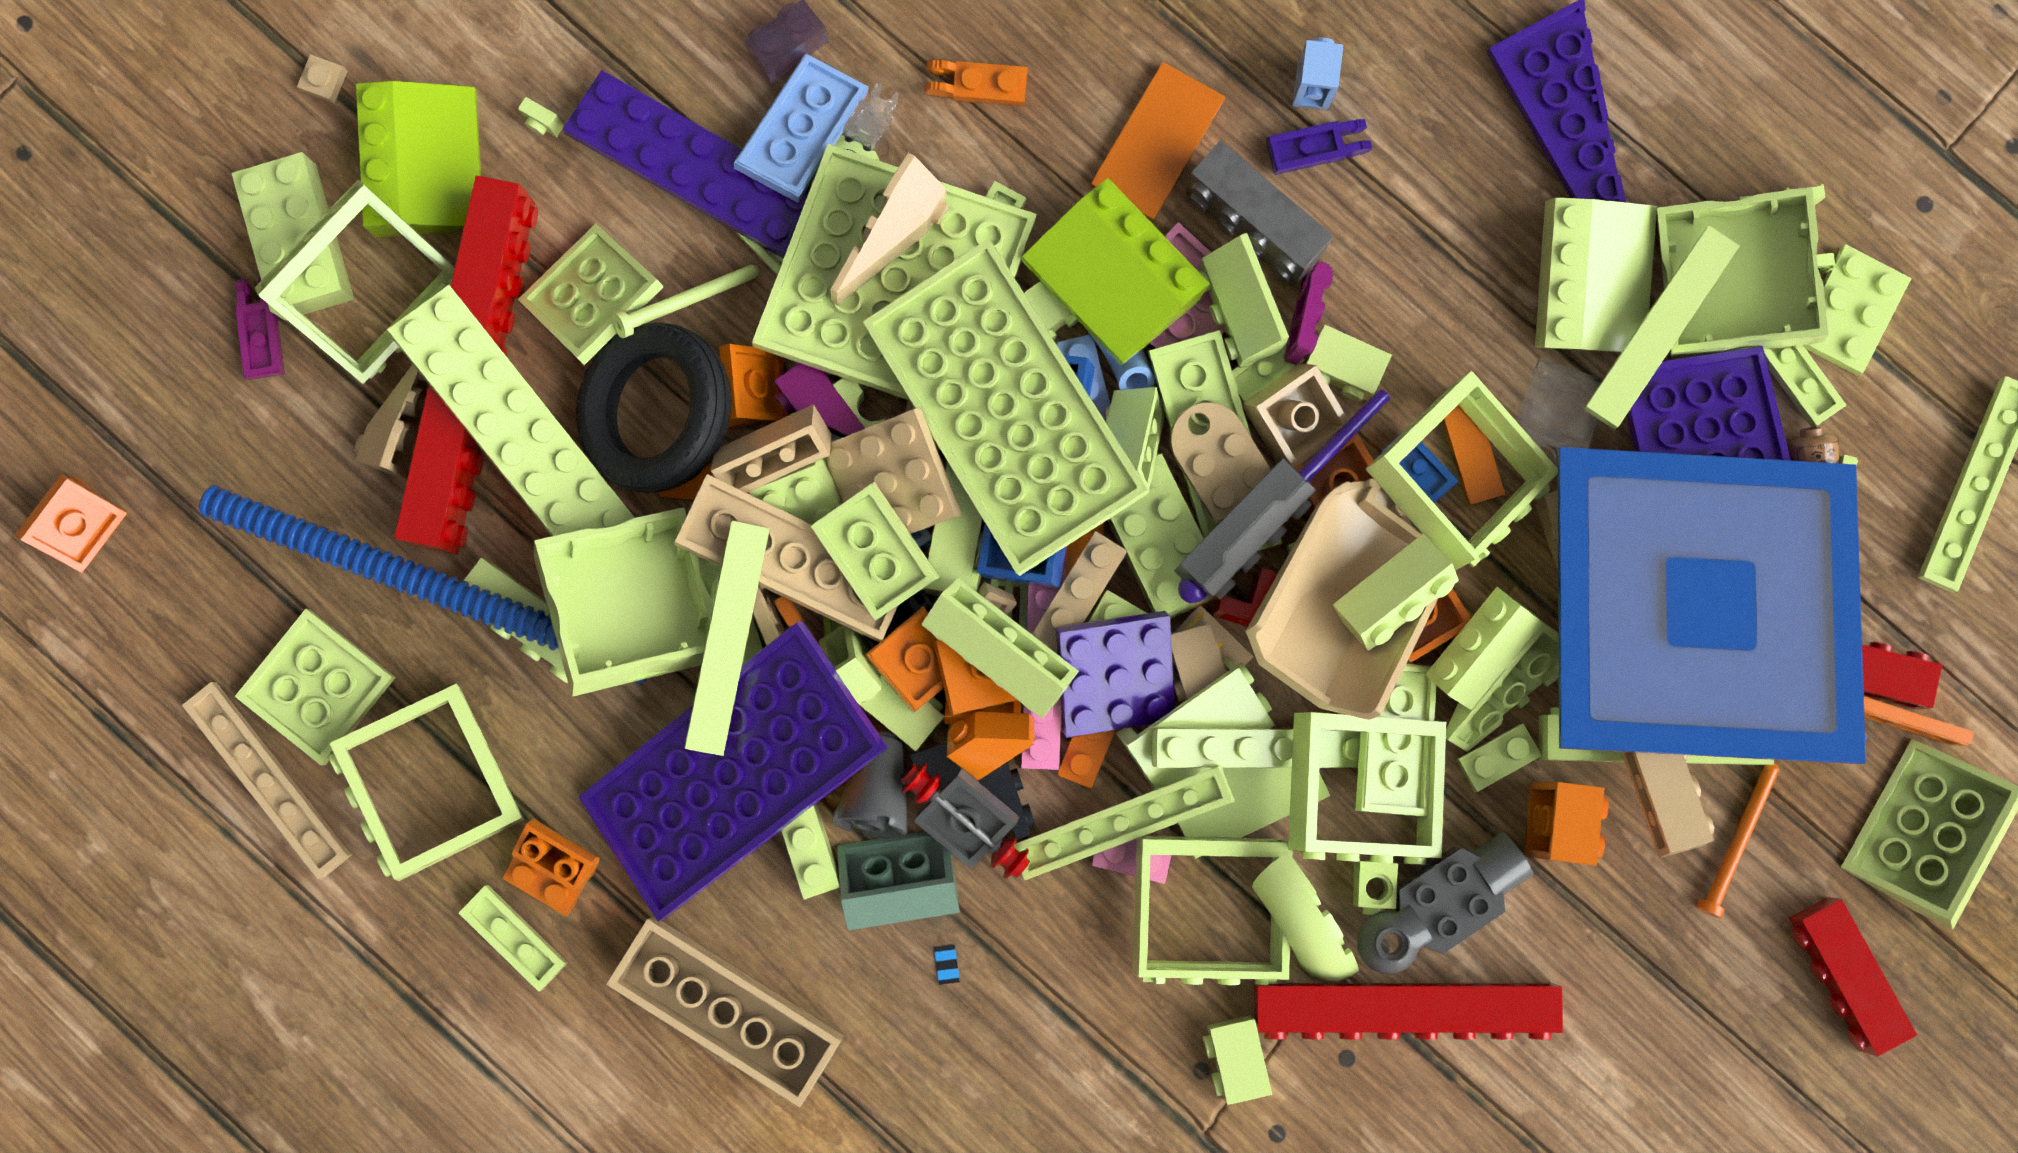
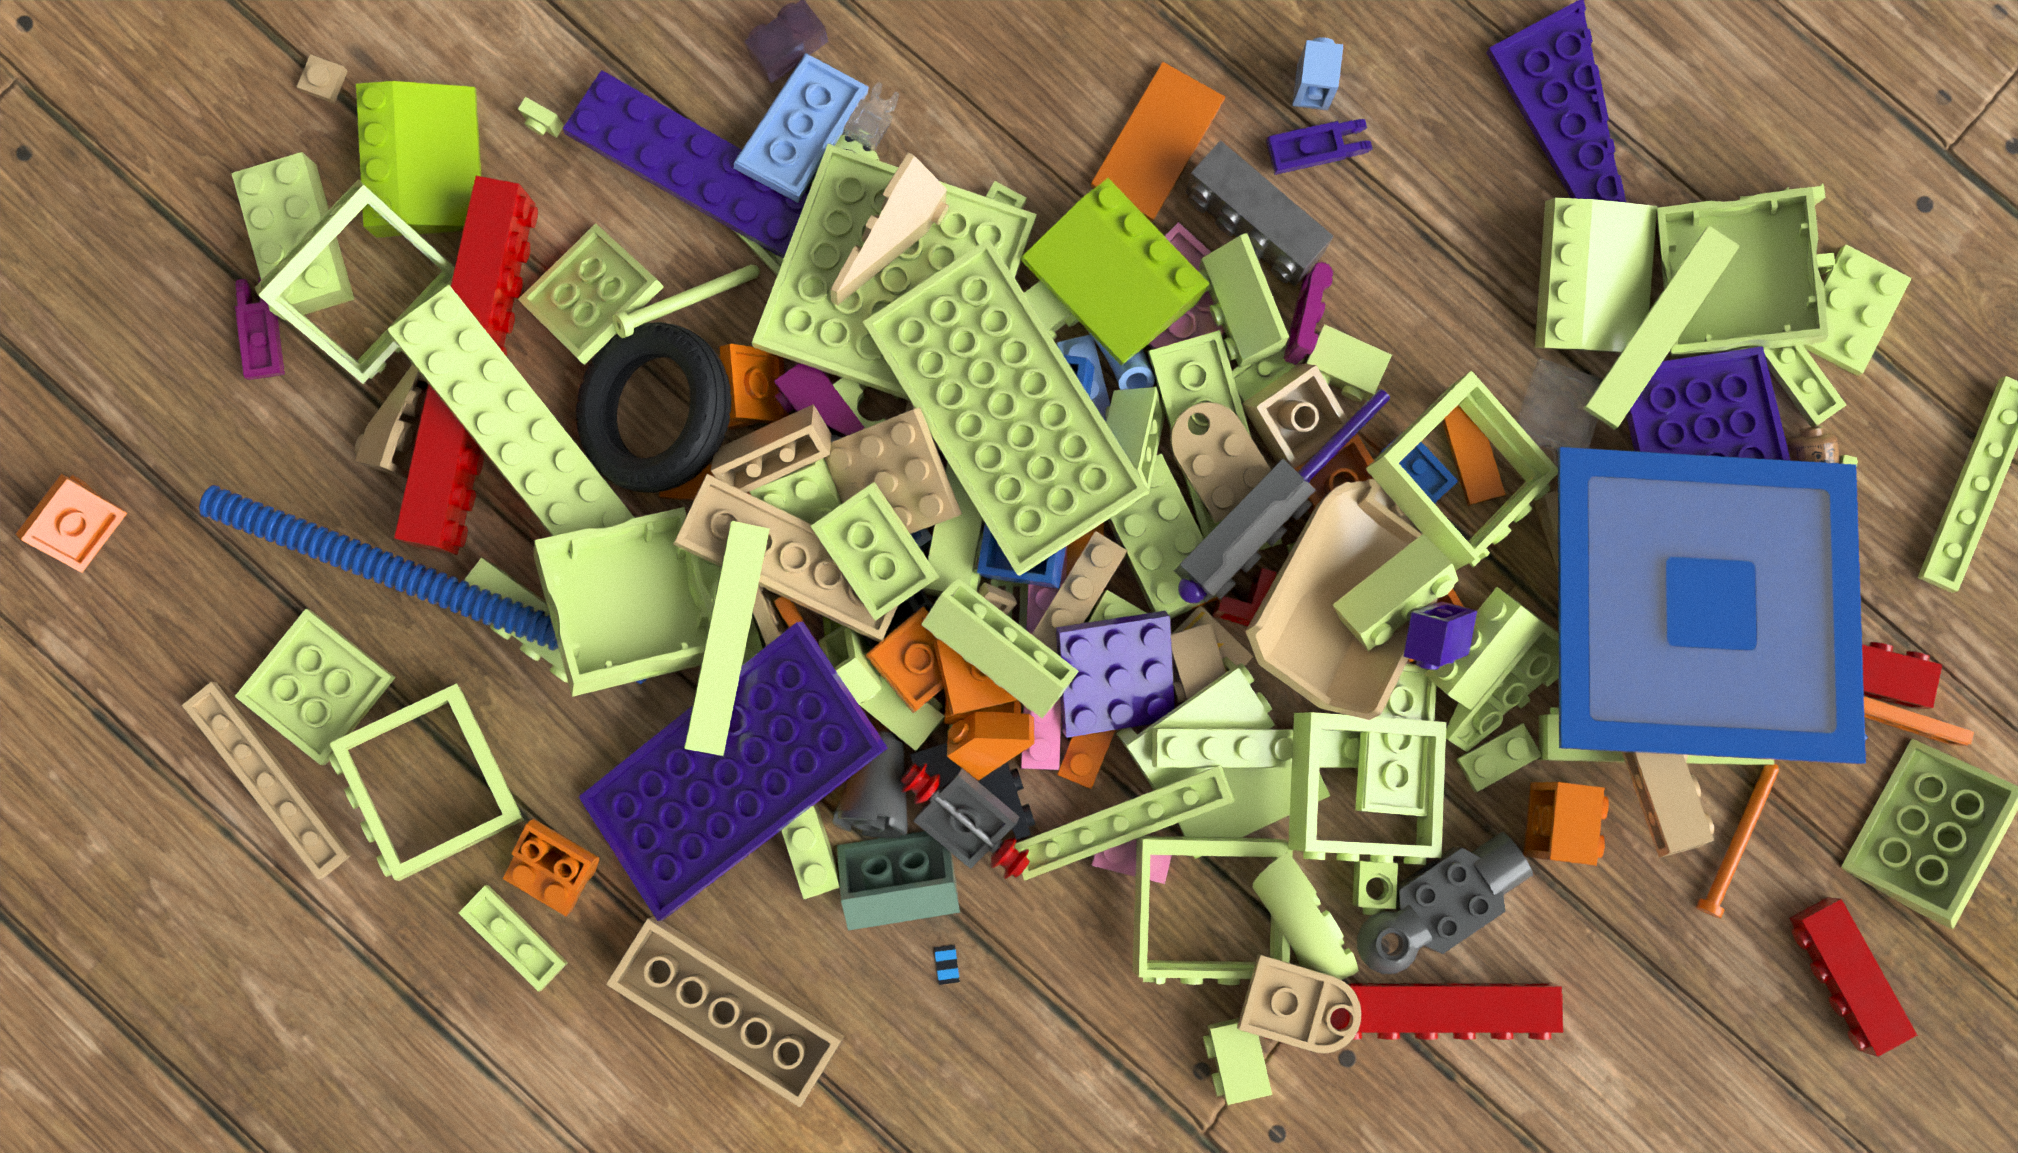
orange hinge [924,60,1028,106] -> none
none -> tan plate [1237,954,1361,1053]
none -> dark purple brick [1403,601,1477,670]

